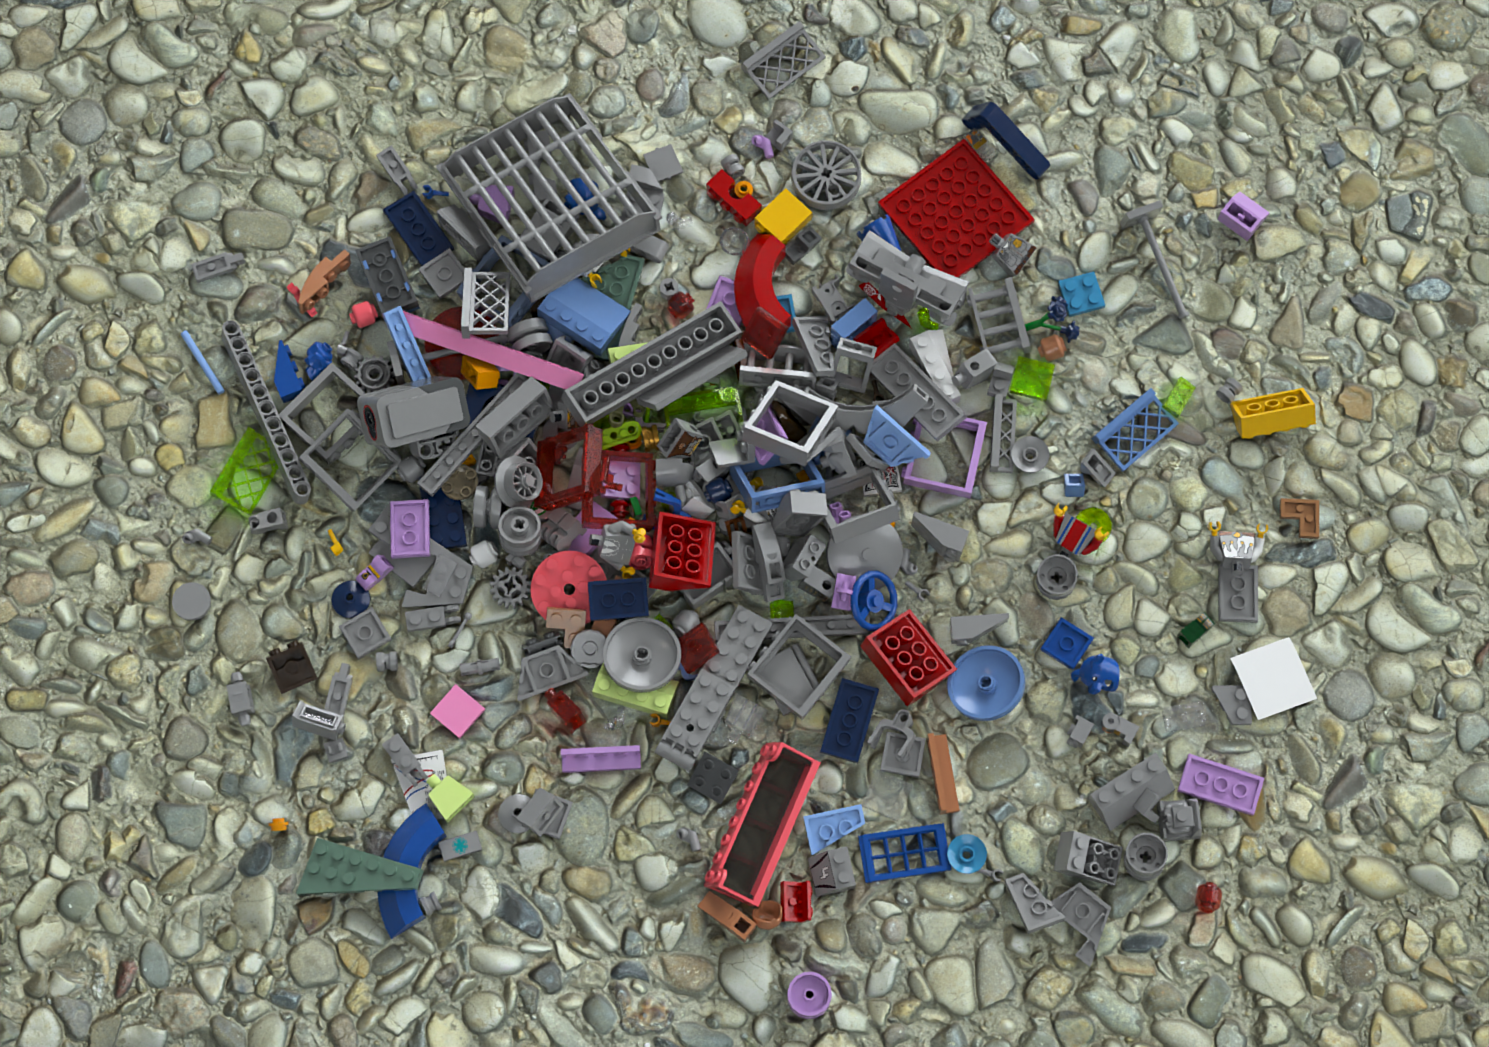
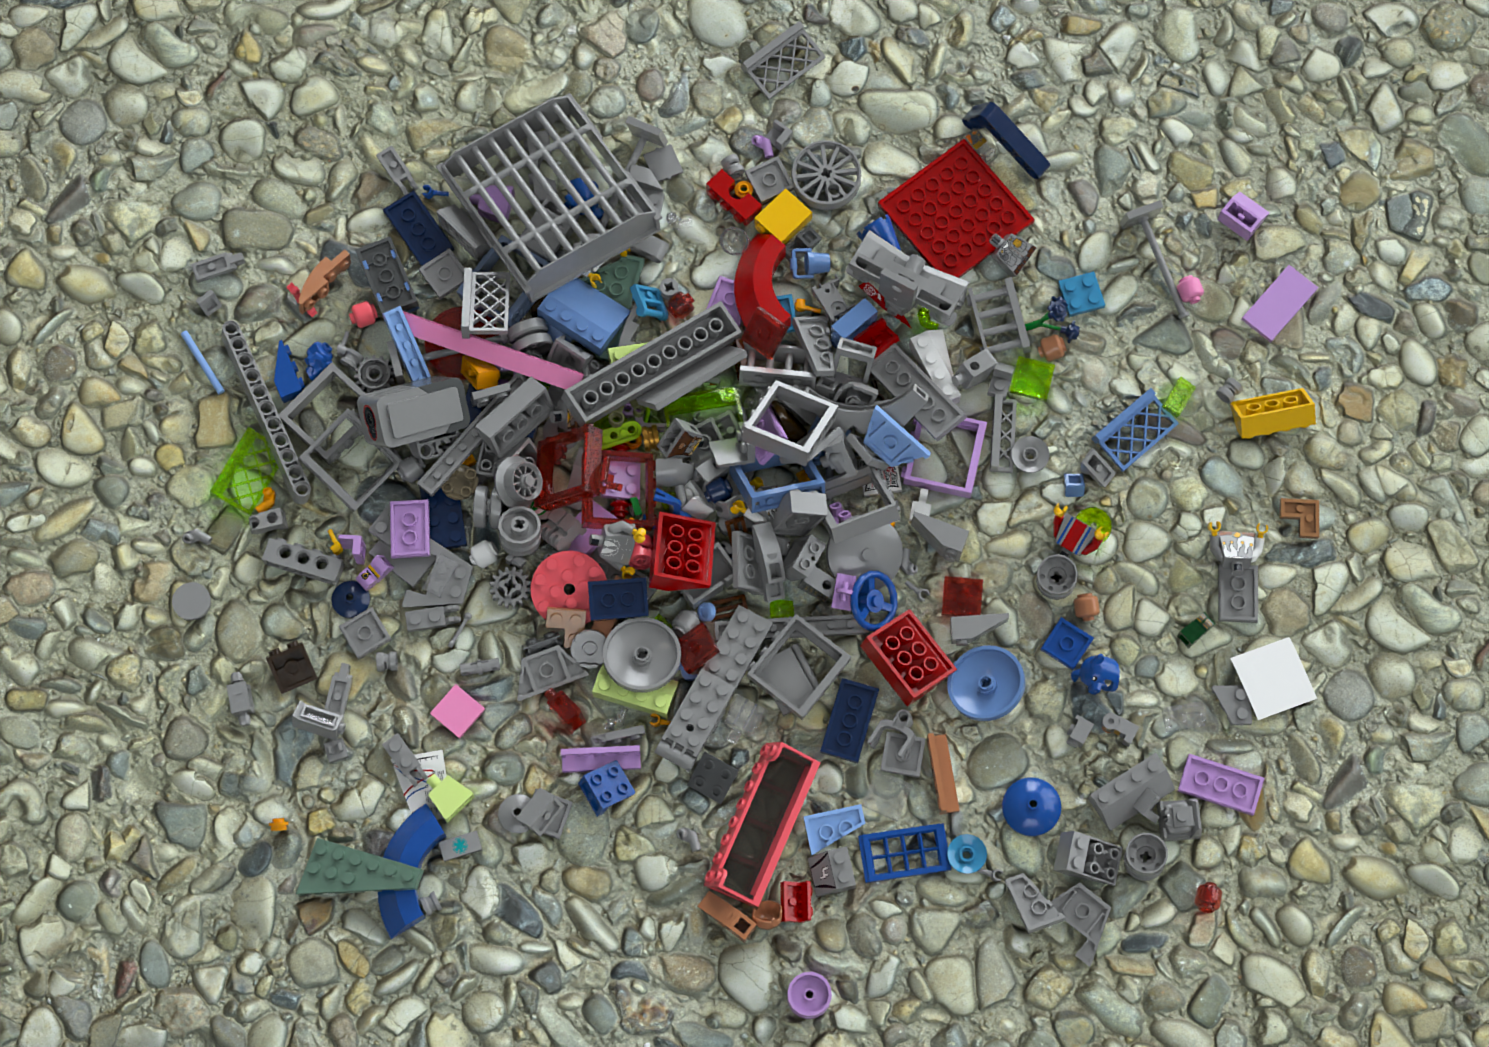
none -> light grey tile [196,290,222,317]
none -> light orange arm [255,487,276,513]
none -> light grey brick [262,538,345,586]
none -> lavender panel [338,535,366,565]
none -> light grey plate [470,382,511,408]
none -> blue bracket [578,760,635,817]
none -> light grey hinge [591,725,645,747]
none -> light grey tile [595,116,668,231]
none -> dark azure plate [630,284,669,321]
none -> light blue tile [697,602,716,622]
none -> reddish brown tile [711,594,748,623]
none -> light grey plate [745,156,794,205]
none -> medium blue piece [789,248,830,279]
none -> light orange hand [795,299,821,314]
none -> light grey brick [832,381,878,406]
none -> white plate [909,488,931,521]
none -> clear red plate [941,576,983,616]
none -> blue dish [1002,777,1061,836]
none -> nougat head [1073,593,1100,621]
none -> bright pink head [1177,275,1204,304]
none -> lavender tile [1241,265,1318,343]

